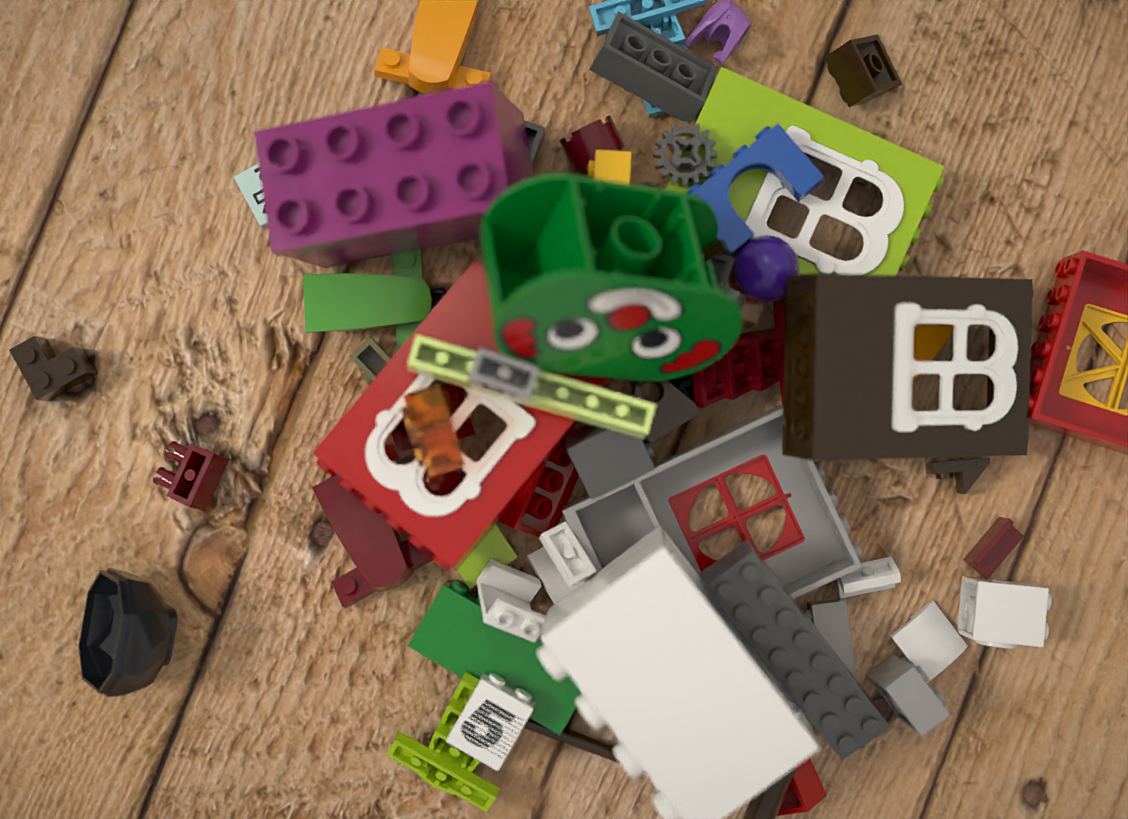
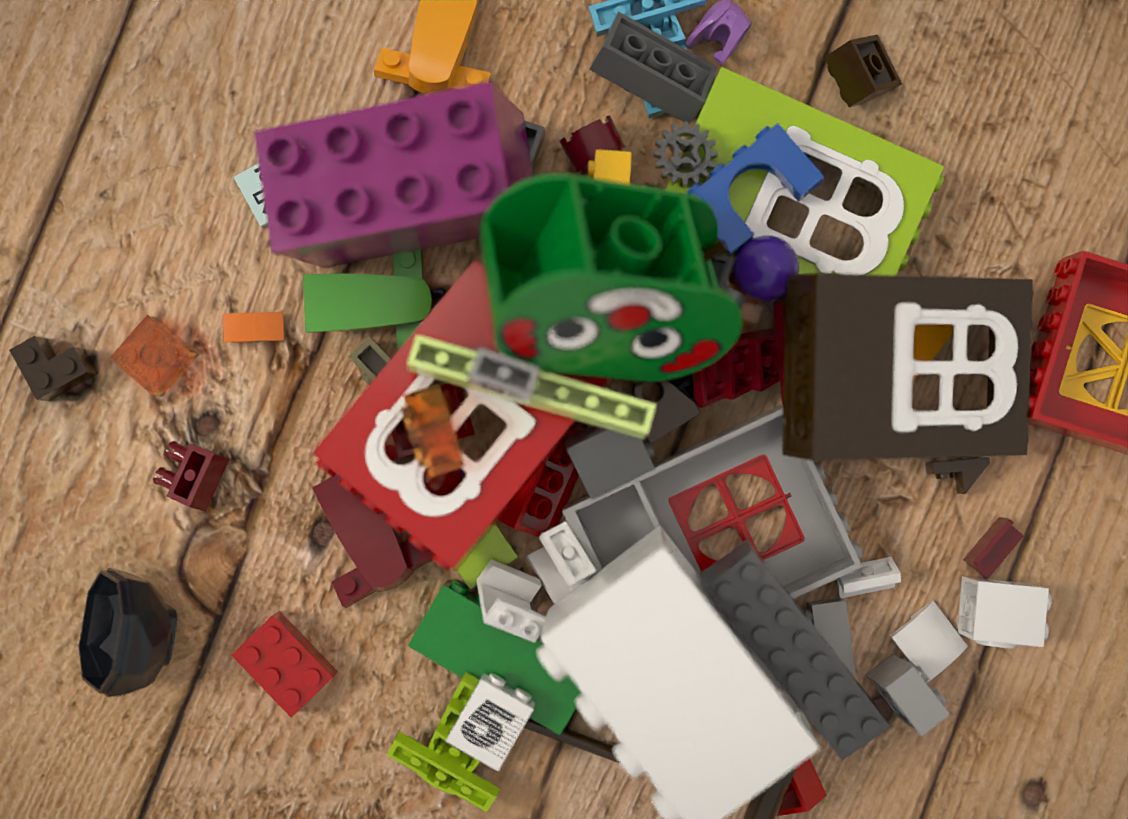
none -> clear orange brick [110,315,199,397]
none -> orange slope [222,312,284,343]
none -> red brick [231,611,338,718]

